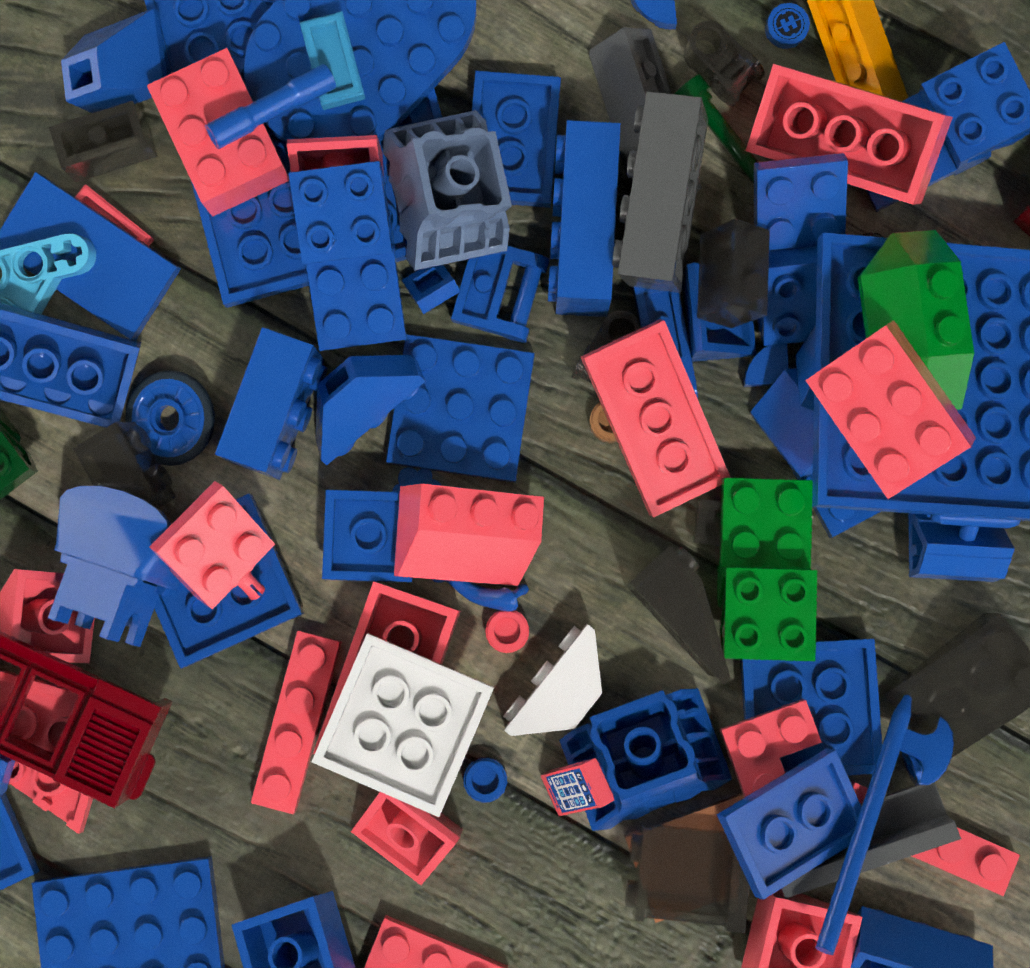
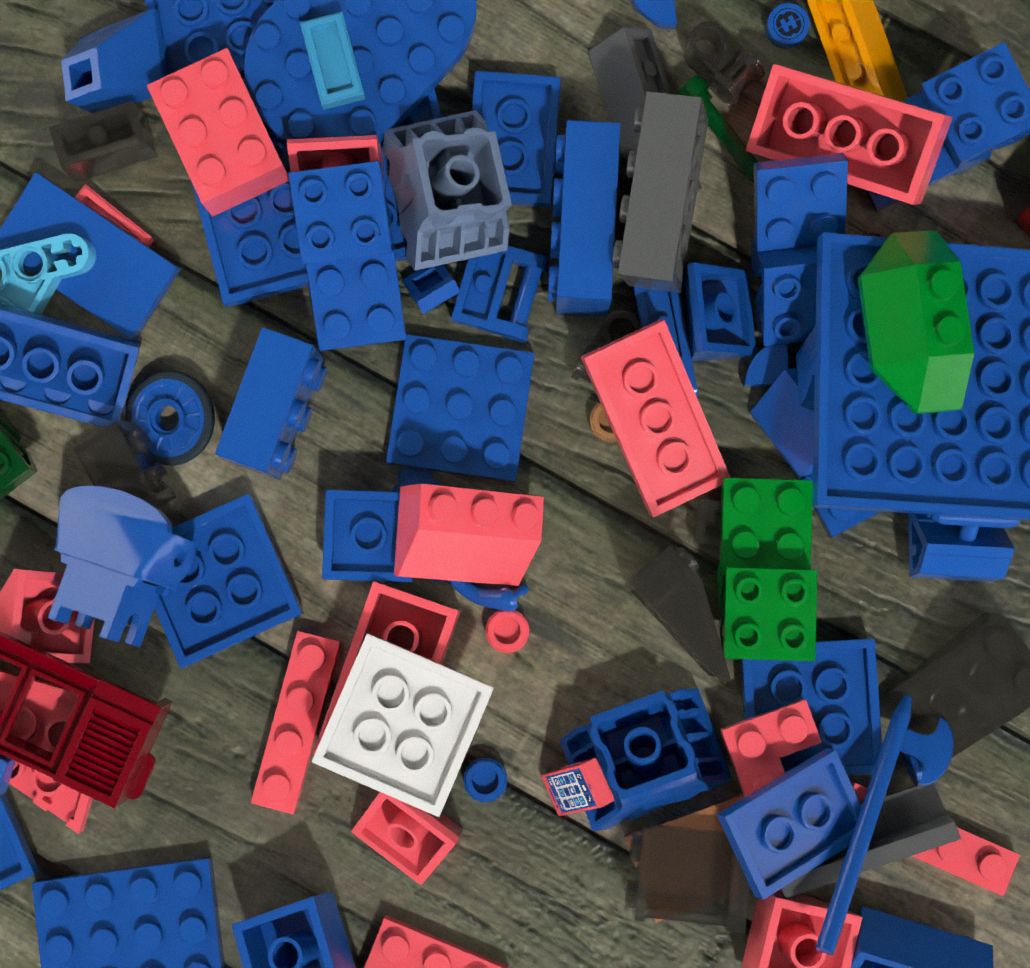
coral plate [149,481,275,610] -> none
blue piece [205,64,336,149] -> none
blue slope [315,355,425,465] -> none
white slope [503,624,602,736] -> none
clear smoke brick [697,218,770,328] -> none
coral brick [805,320,976,499] -> none

